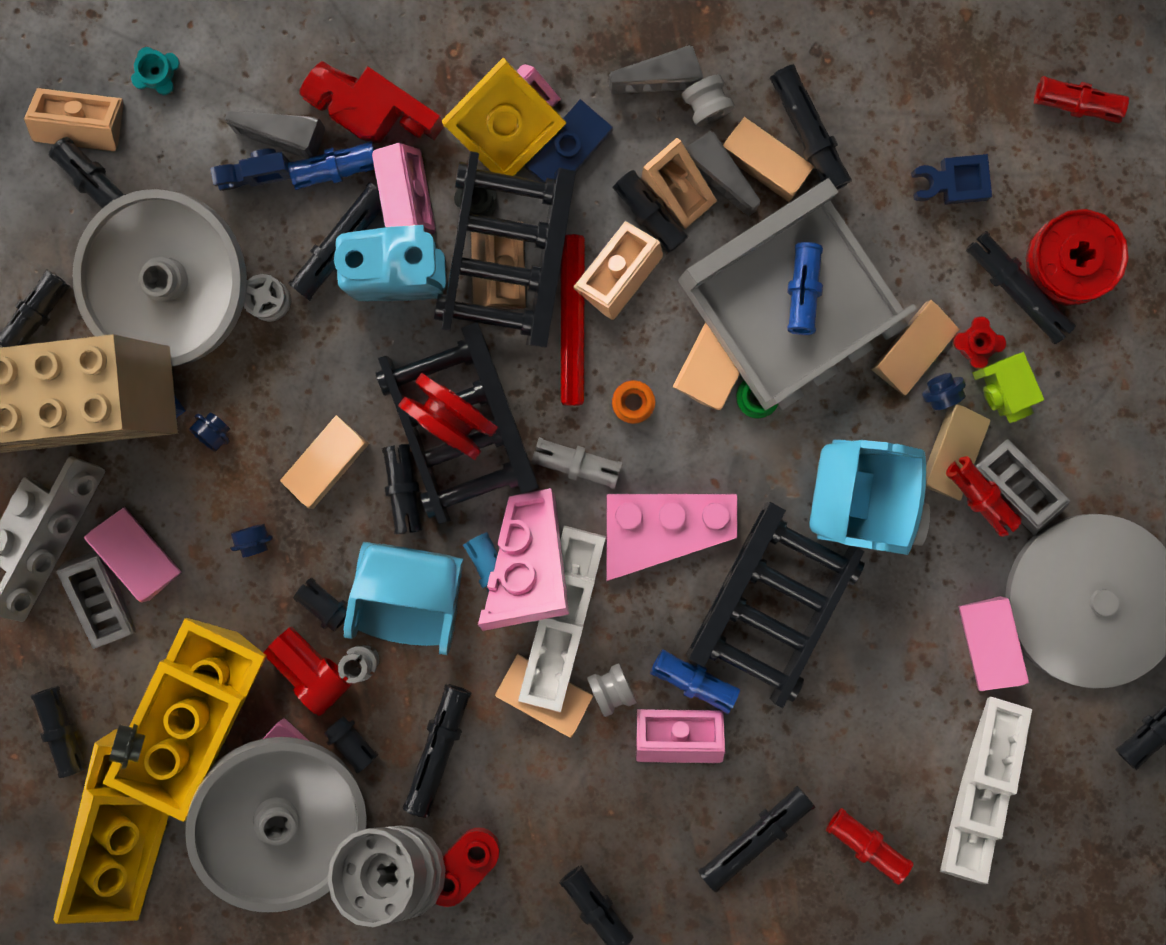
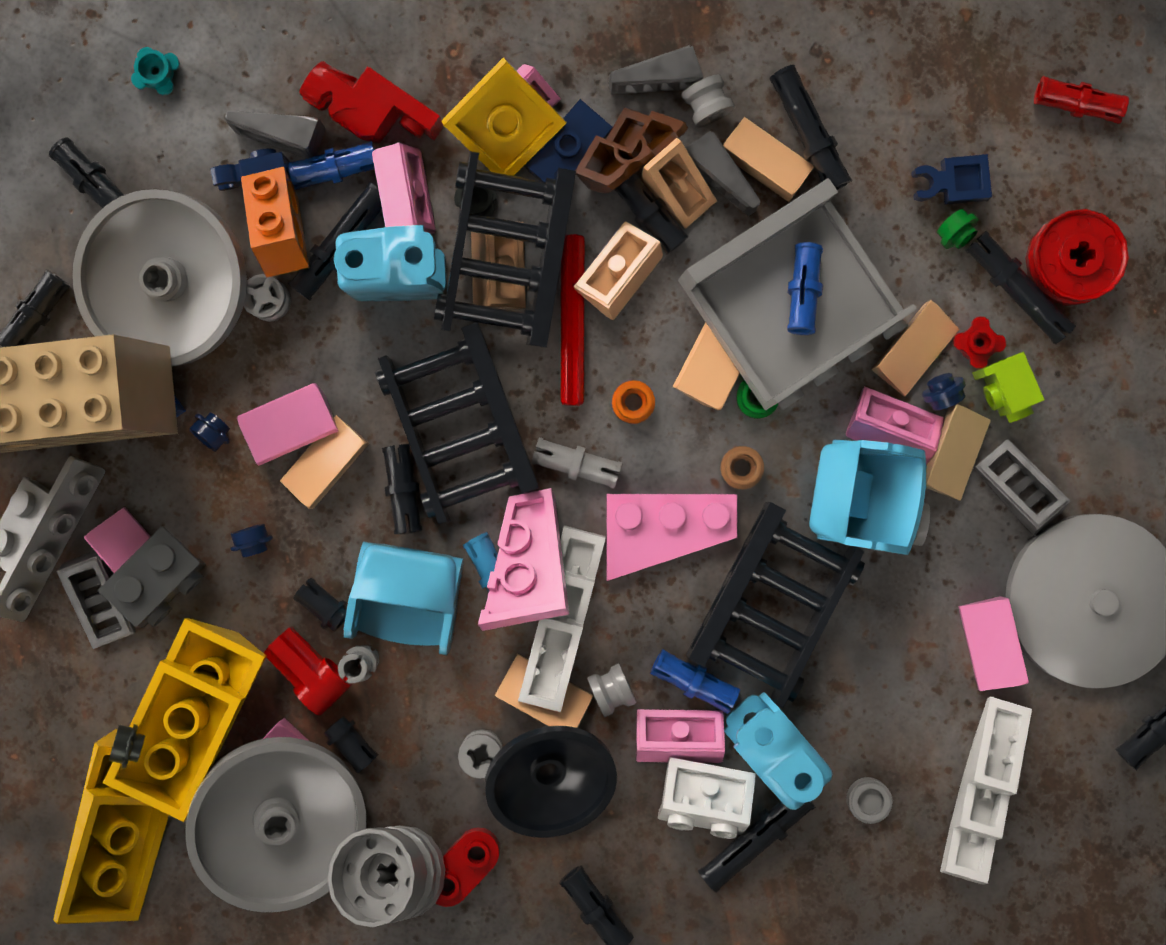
light nougat slope [24,88,123,151] -> none
black pin [31,686,87,778] -> none
red wheel [398,373,499,460] -> none
black pin [403,684,472,818] -> none
red pin [826,808,914,885] -> none
red pin [946,456,1022,537] -> none
none -> dark grey bracket [97,526,206,628]
none -> bright pink slope [237,383,338,466]
none -> orange brick [241,167,309,278]
none -> light grey wheel [458,729,503,779]
none -> black dish [485,726,617,838]
none -> reddish brown slope [575,107,688,193]
none -> white bracket [658,757,756,839]
none -> medium nougat plate [720,446,764,489]
none -> medium azure piece [724,692,833,810]
none -> bright pink slope [846,386,944,465]
none -> light grey tile [846,777,893,824]
none -> green plate [937,209,979,249]

